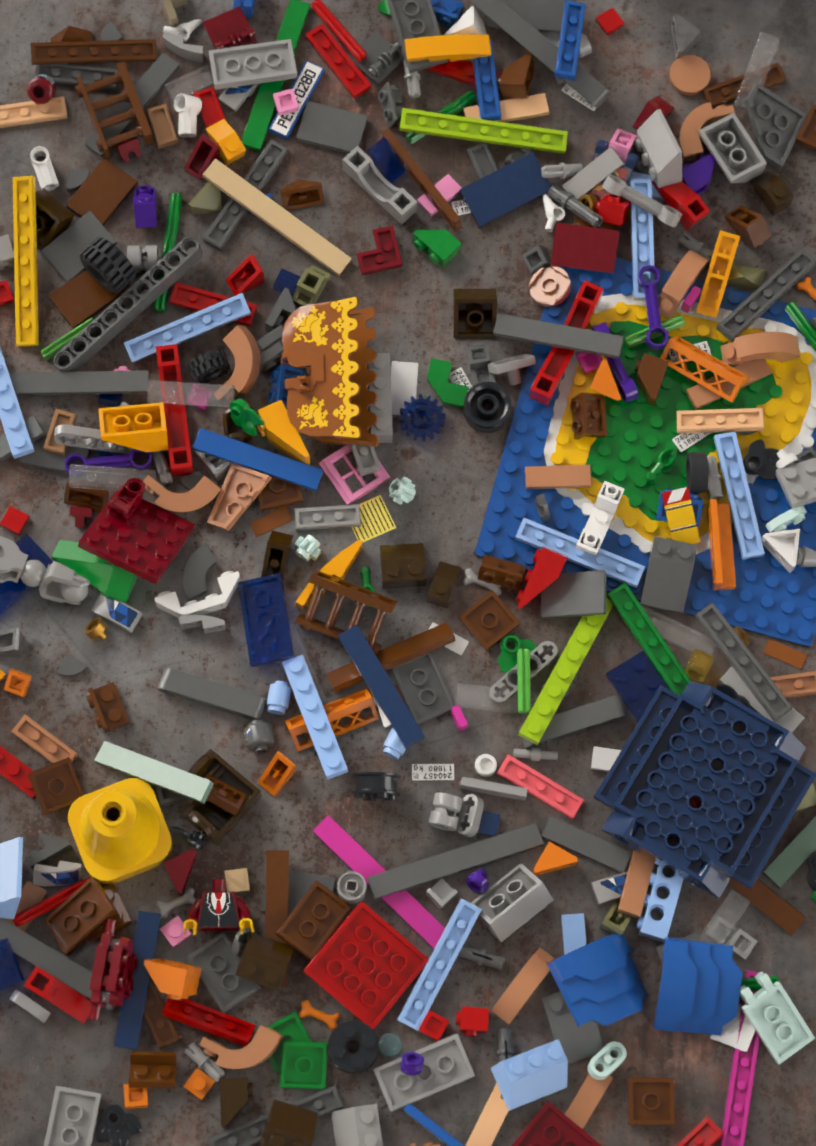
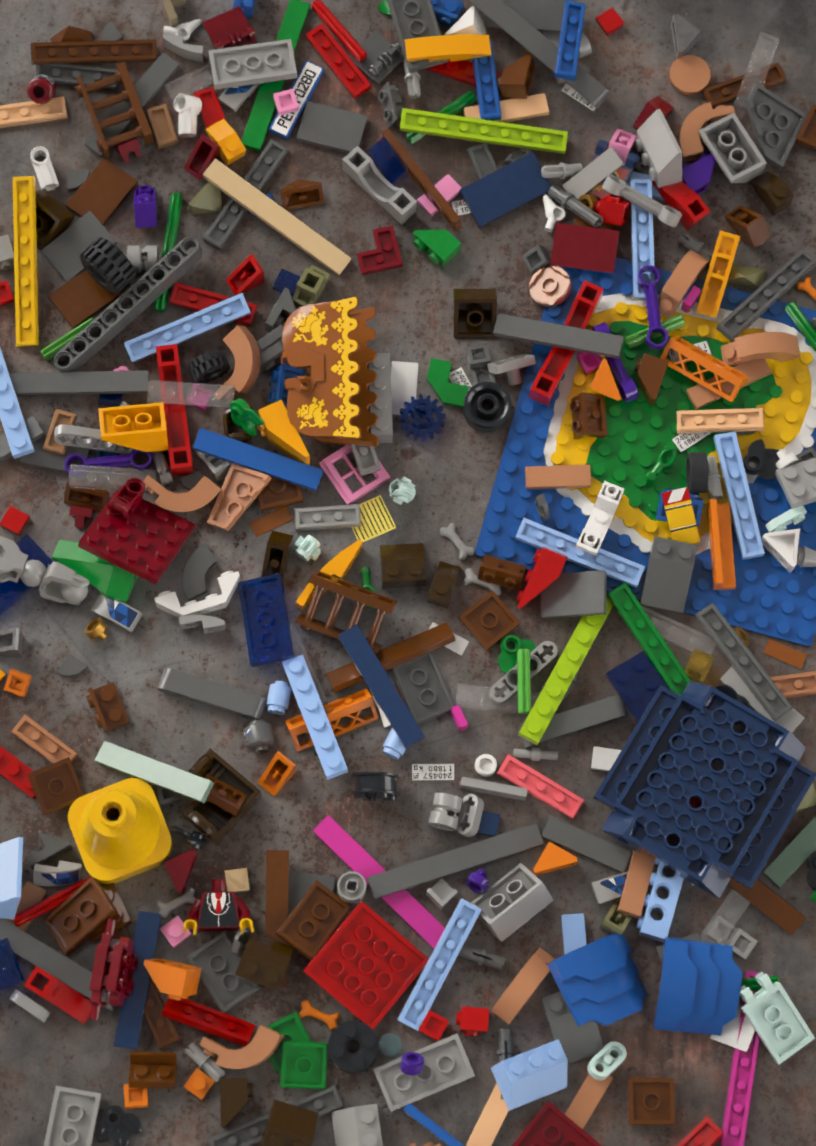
none -> light grey piece [440,523,475,560]

